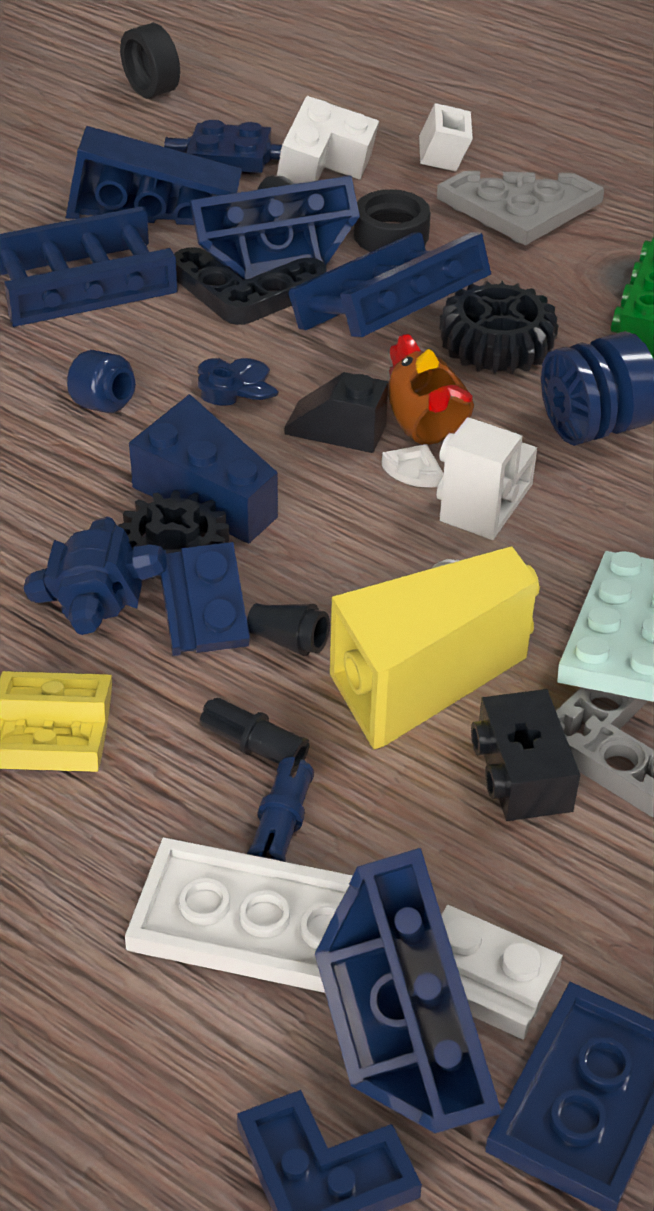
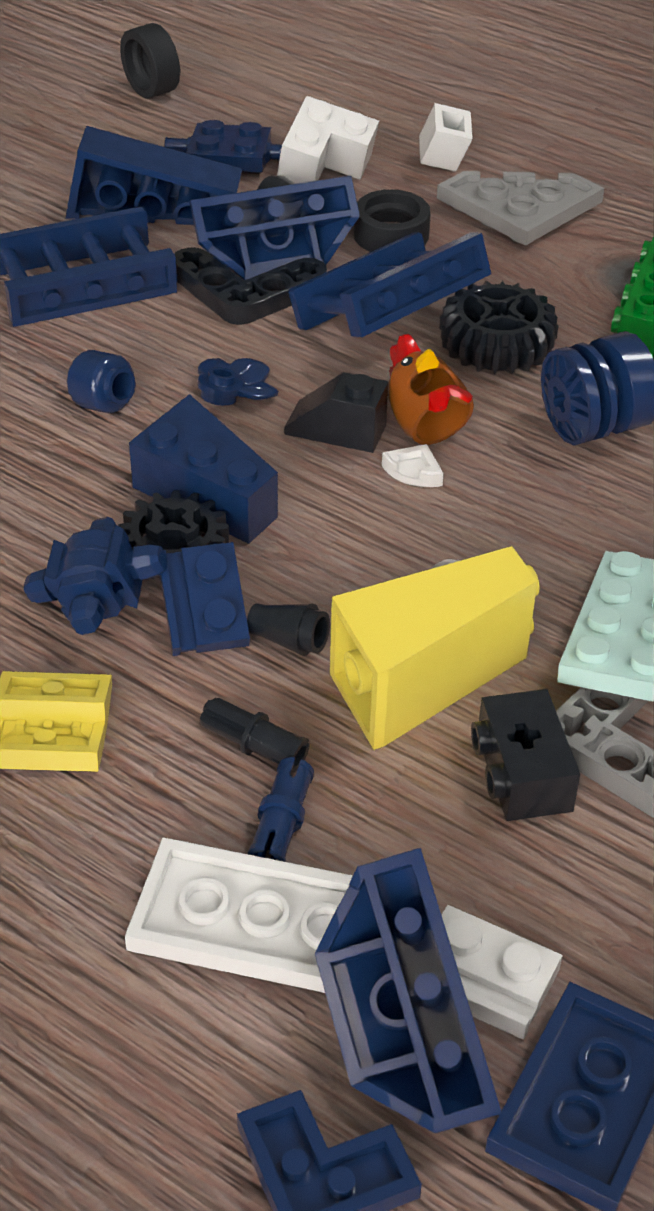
white brick [436,417,537,540] -> none

